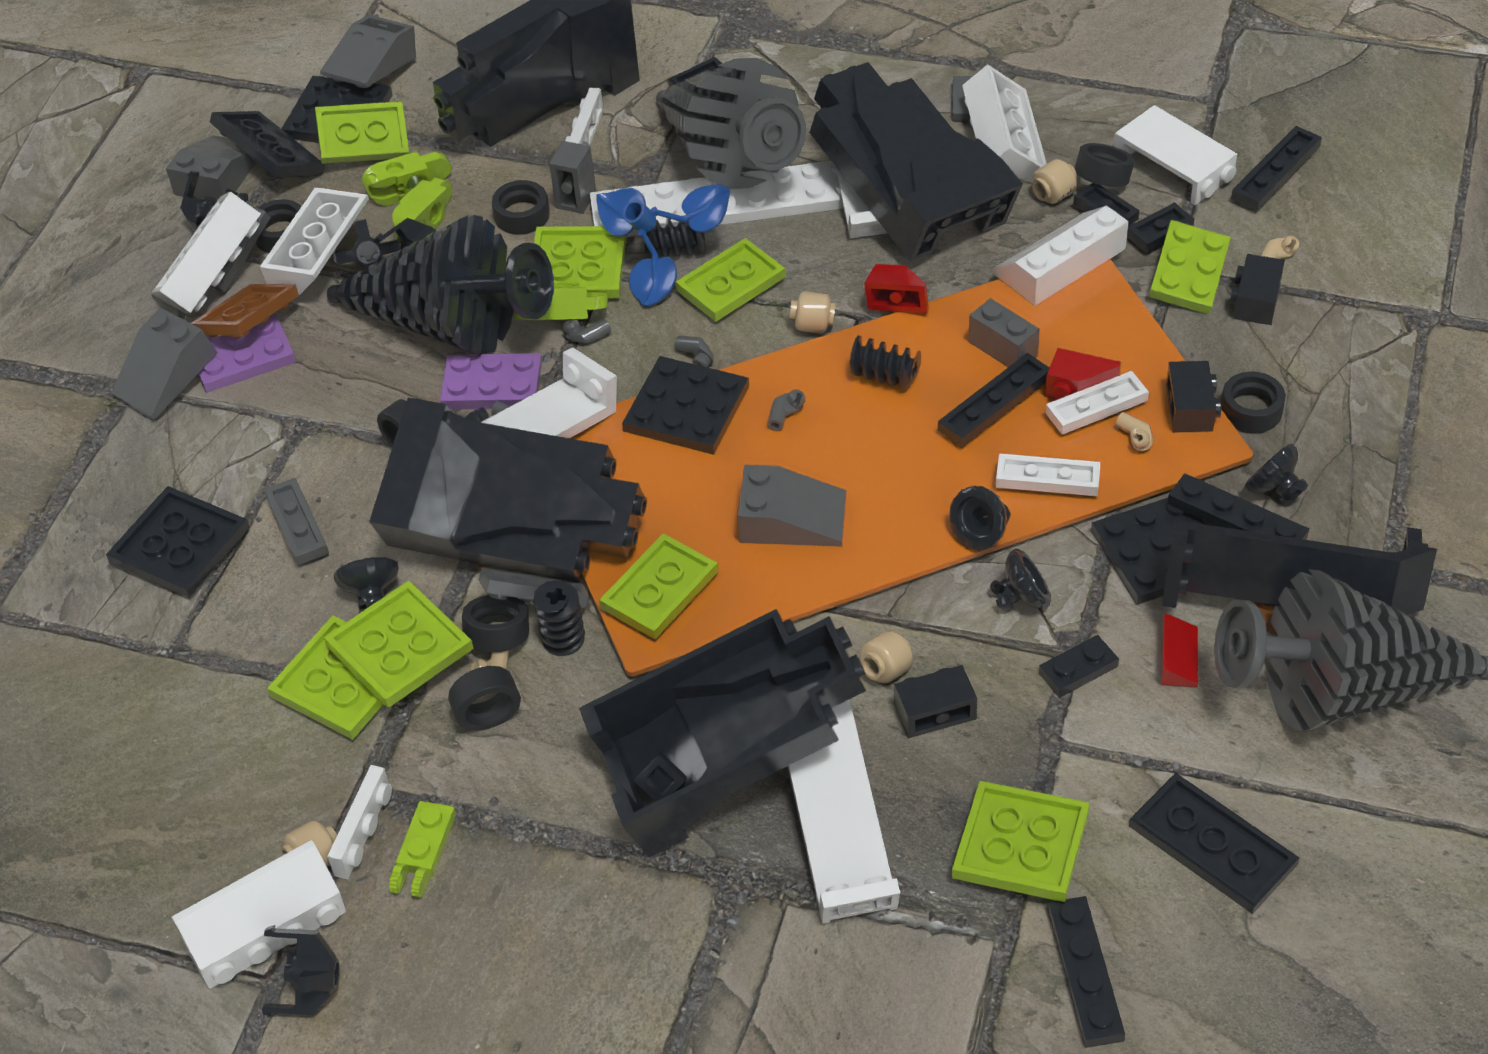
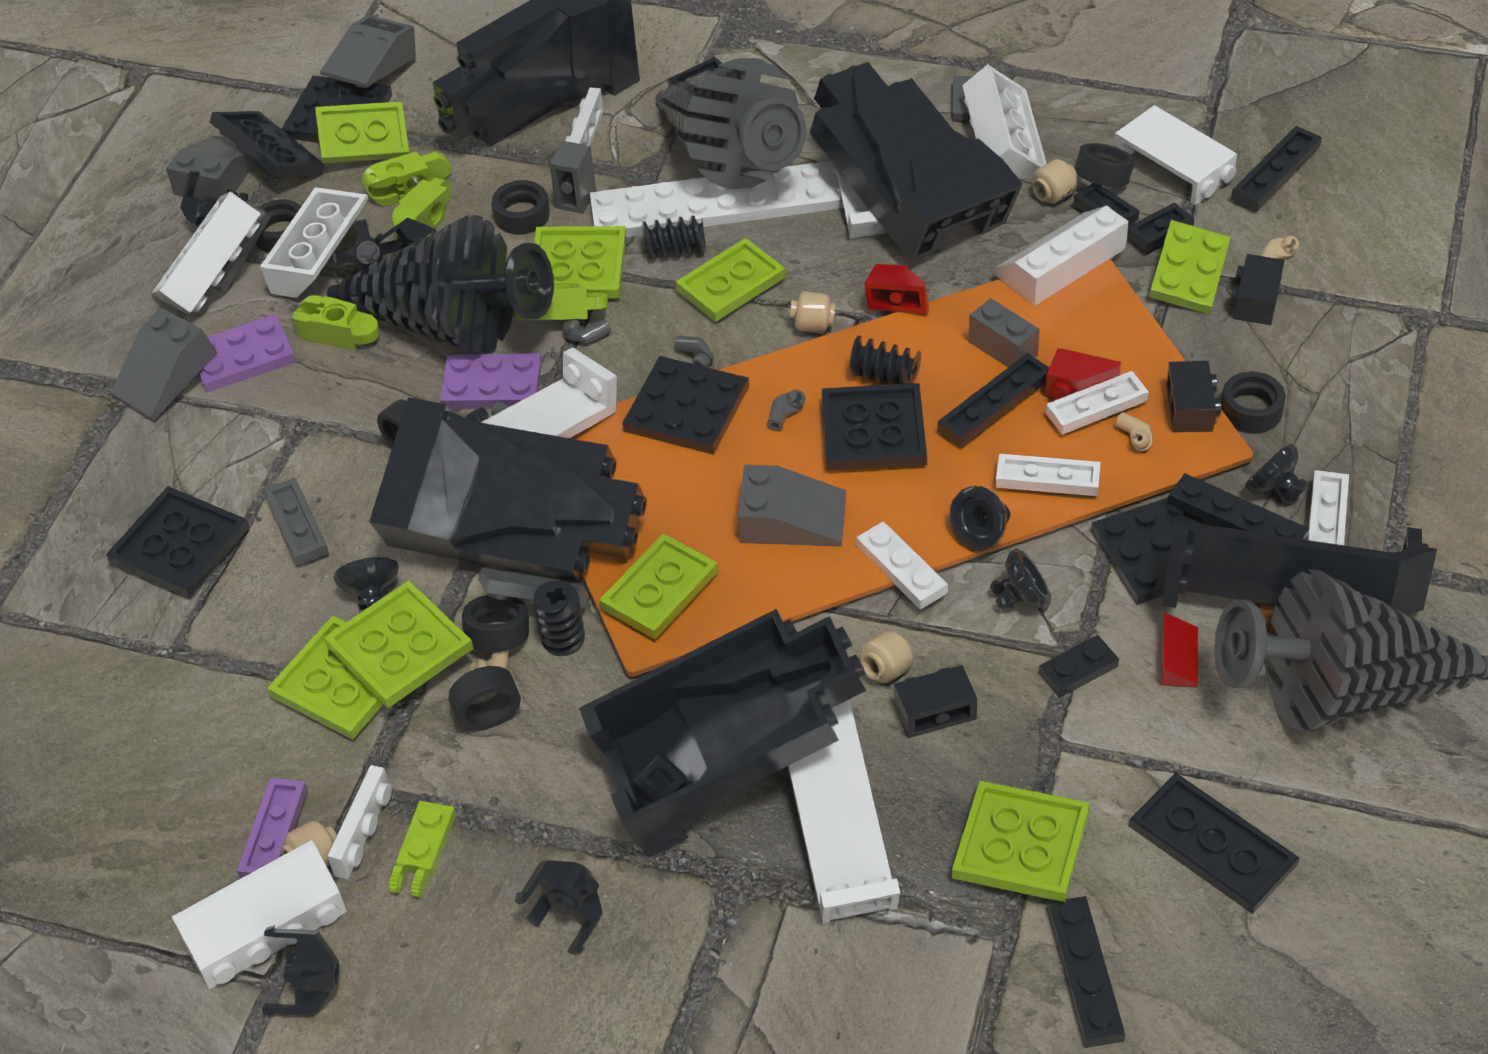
dark orange plate [191,284,299,339] -> none
blue plant [597,185,730,307] -> none
none -> medium lavender plate [237,778,308,879]
none -> lime piece [291,295,380,350]
none -> black piece [515,860,603,954]
none -> black plate [822,383,927,470]
none -> white plate [856,521,948,610]
none -> white plate [1308,470,1349,545]

